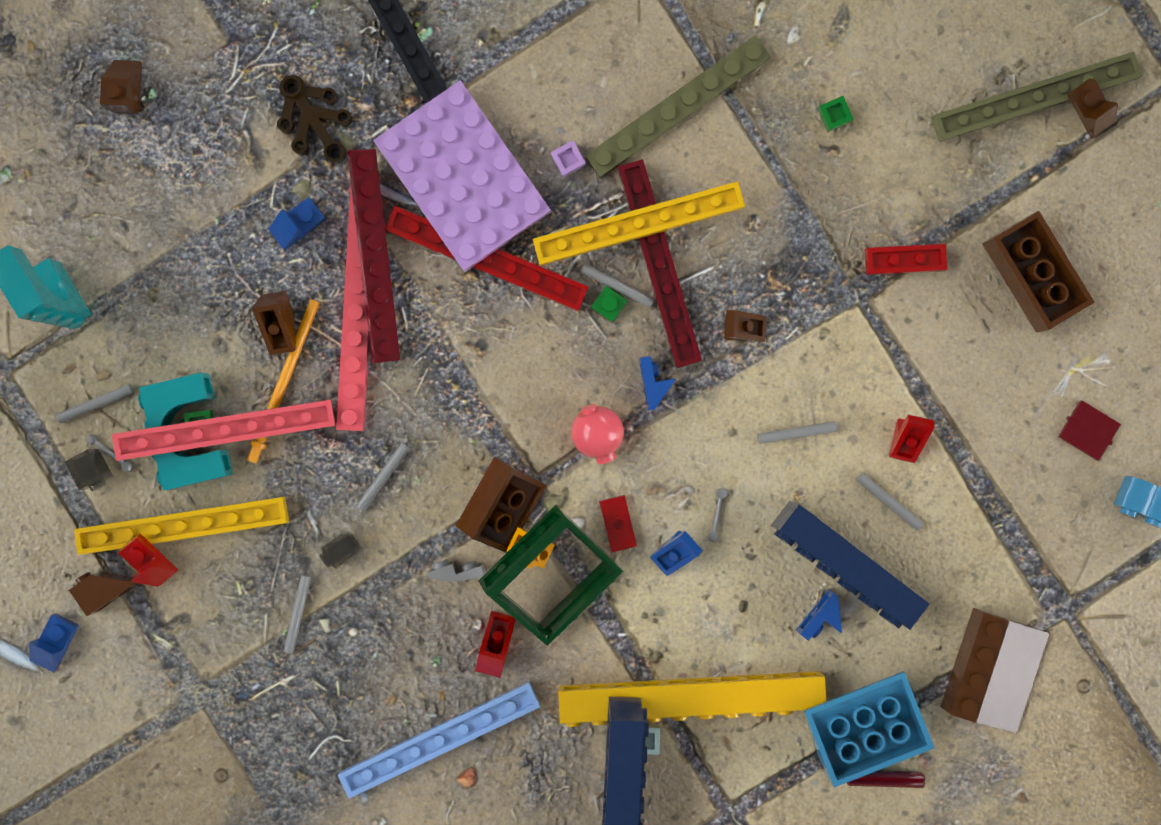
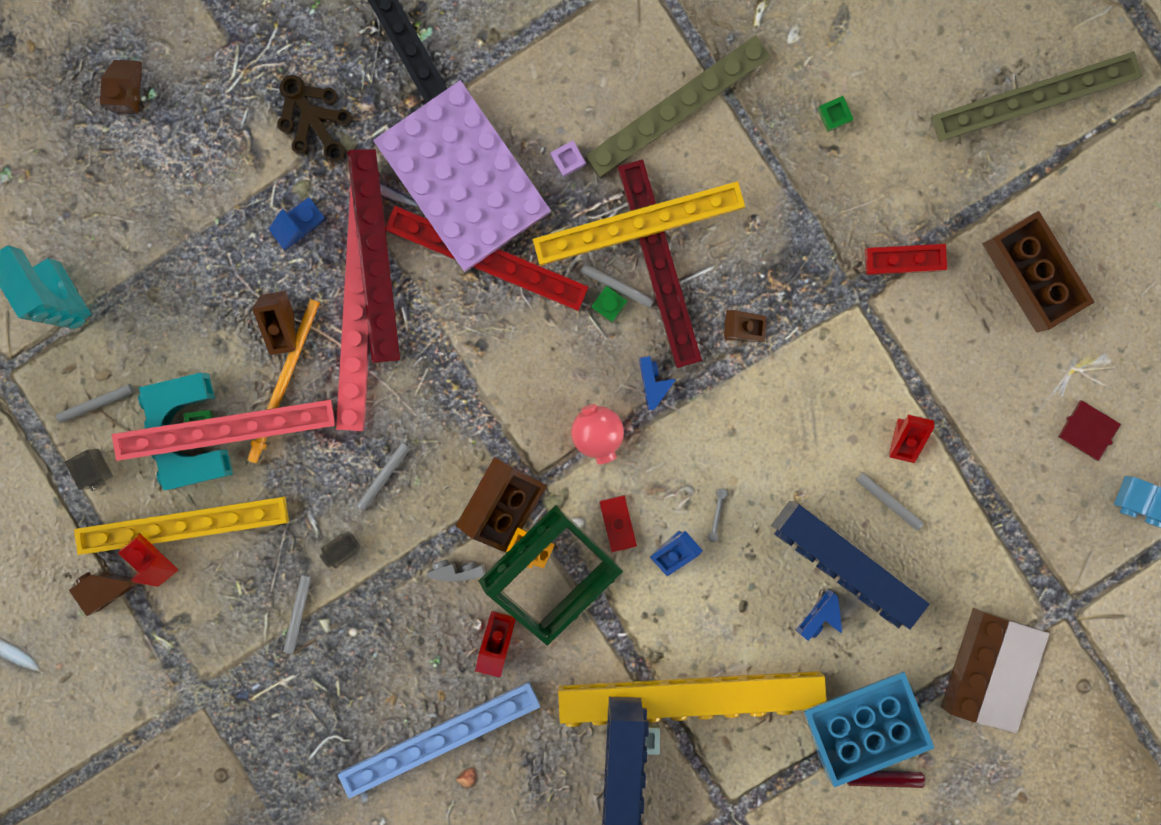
blue slope [29,613,79,672] -> none
light grey hinge [87,434,134,472] -> none
light grey bar [757,421,837,444] -> none
reddish brown slope [1067,78,1118,138] -> none

